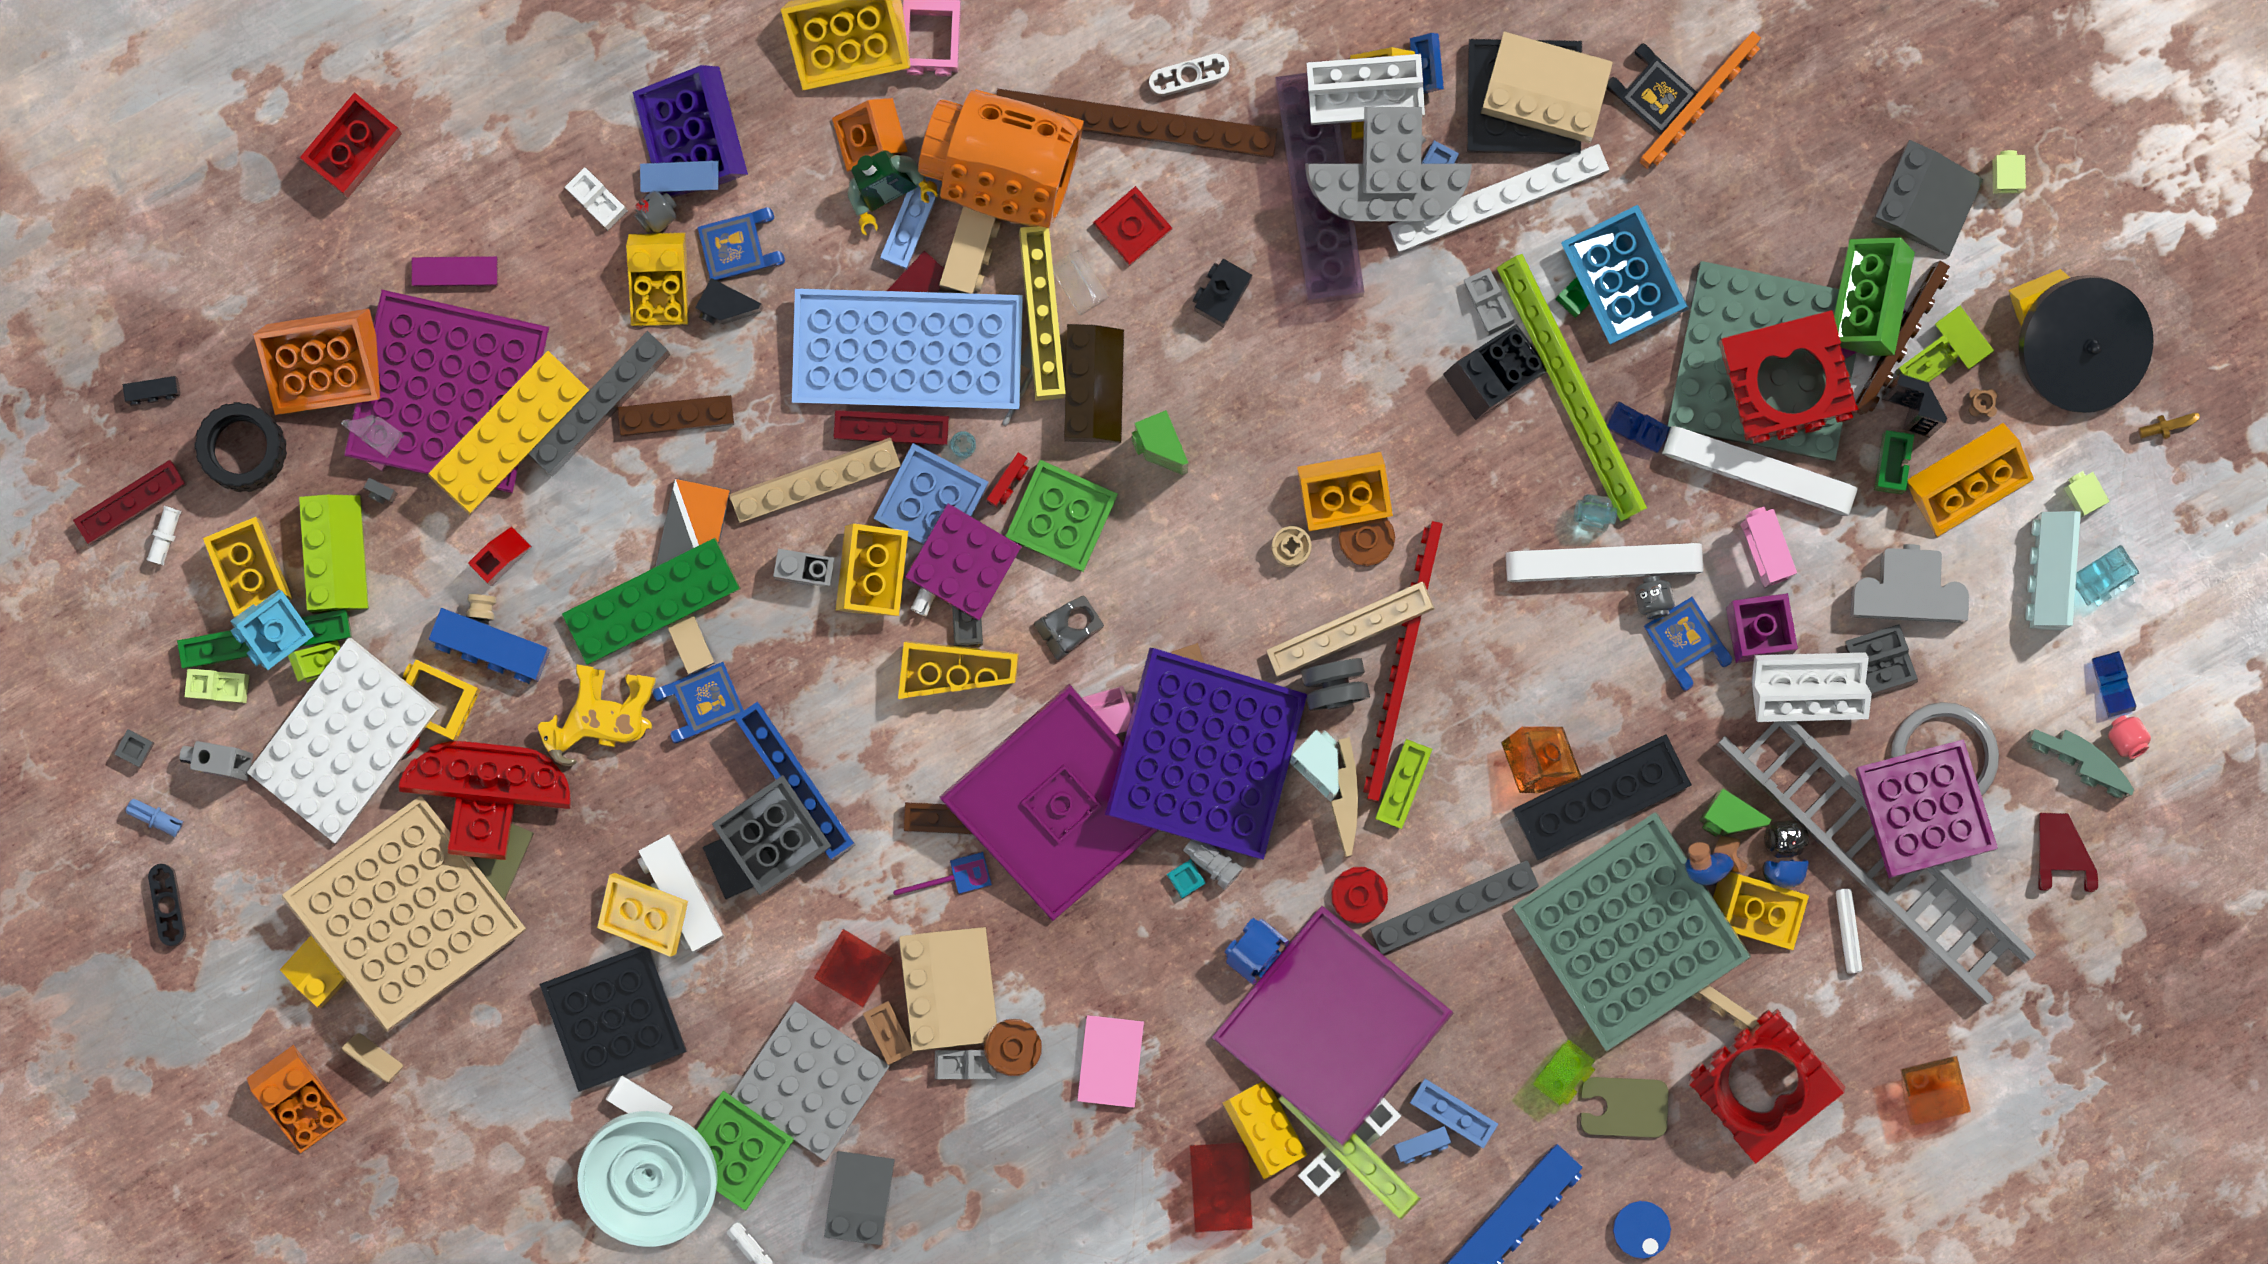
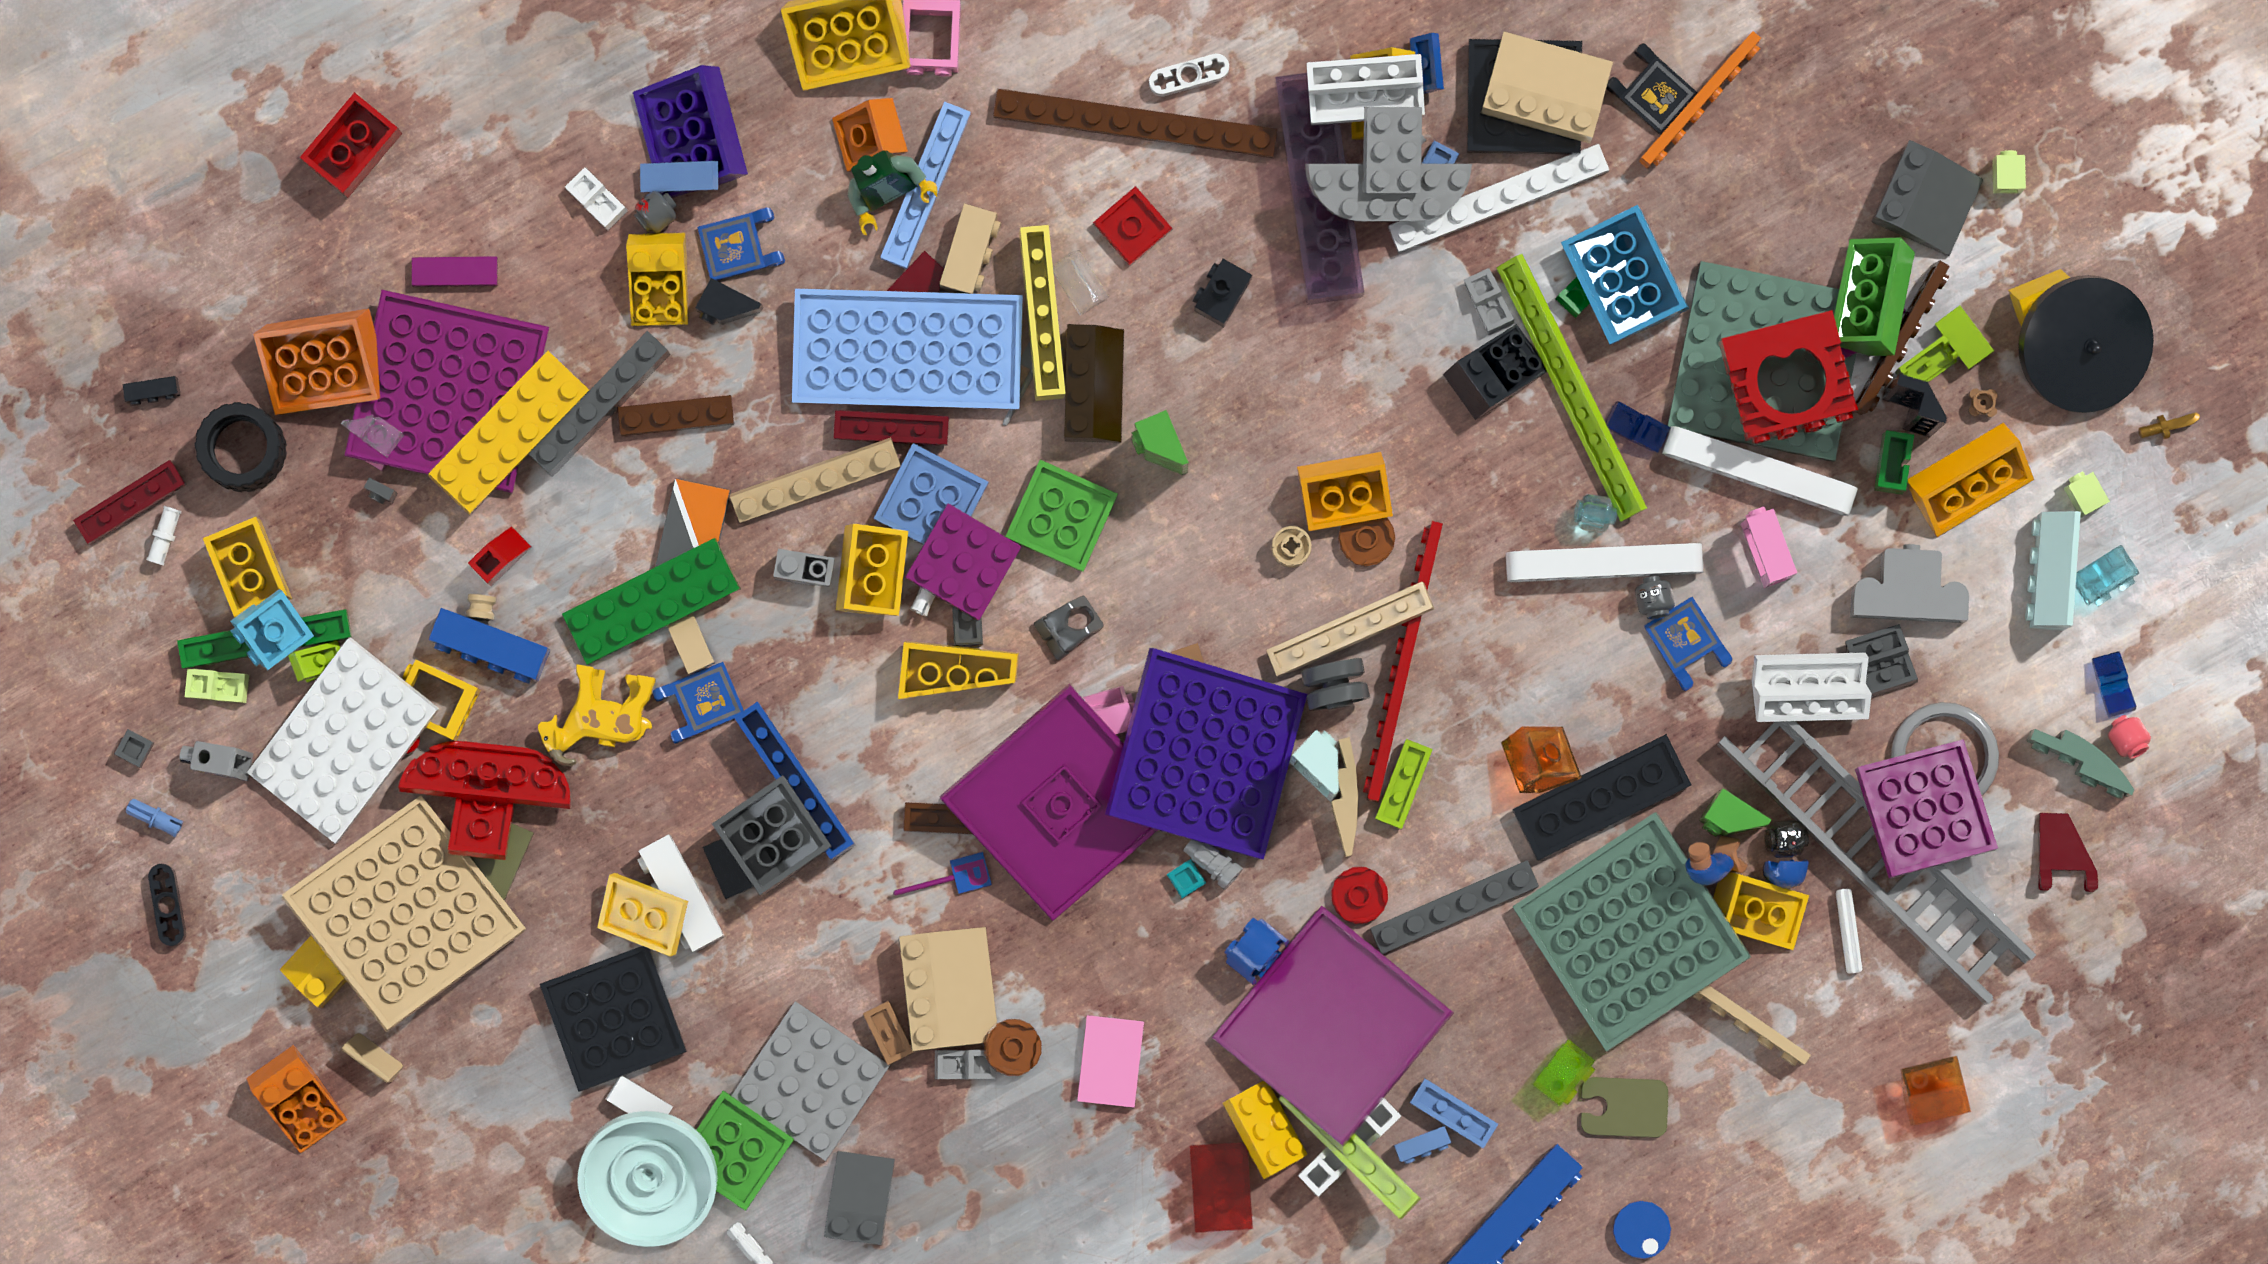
lime slope [299,495,369,613] -> none
clear red brick [814,929,894,1009] -> none
orange piece [918,89,1084,228] -> none
clear light blue bush [950,431,976,458] -> none
red plate [987,452,1029,508] -> none
red hose [1688,1009,1845,1164] -> none
magenta brick [1726,593,1798,663] -> none

